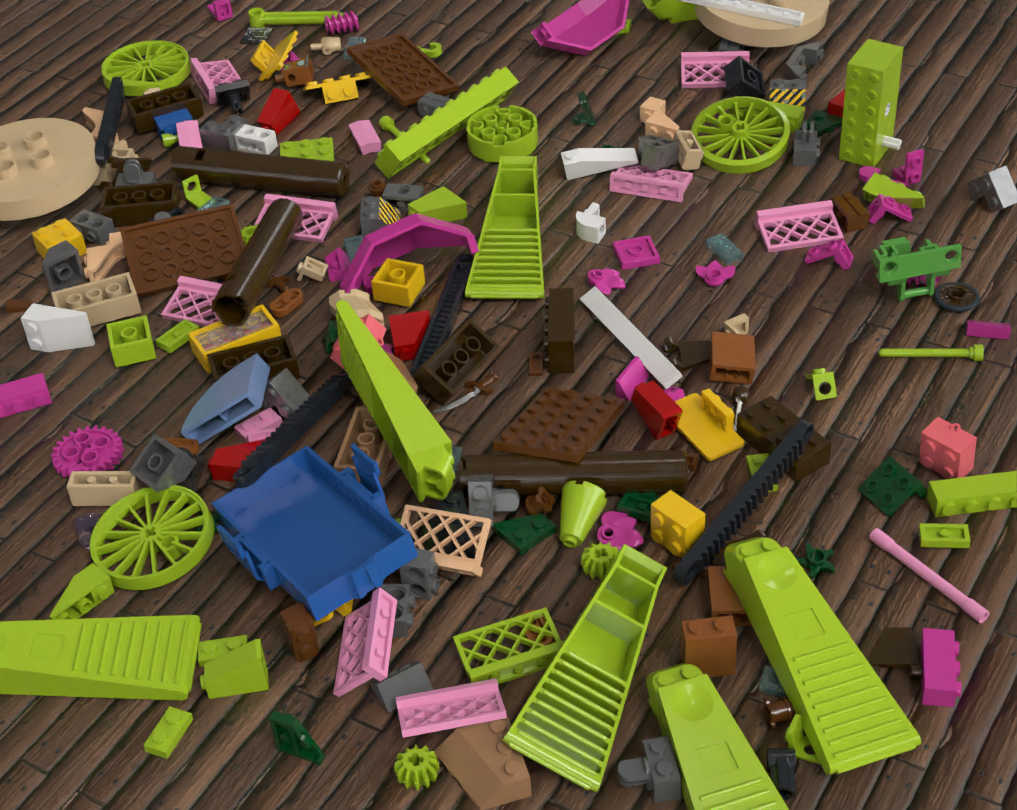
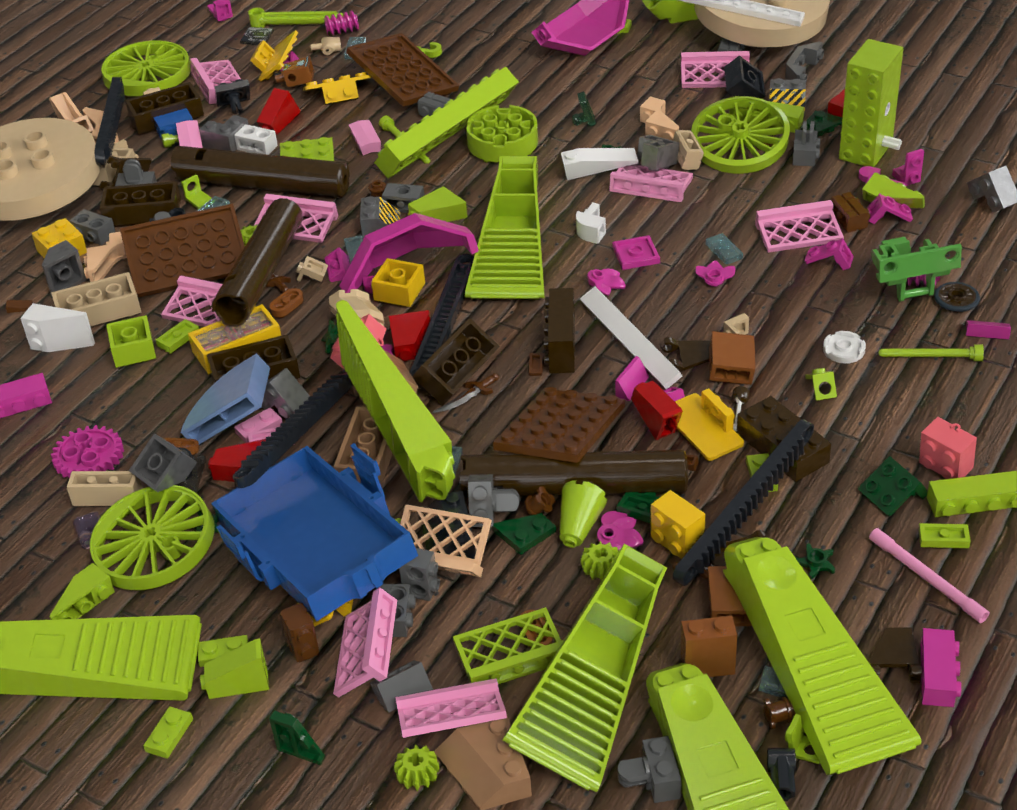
none -> light nougat arch [49,92,94,133]
none -> white tile [823,331,866,363]

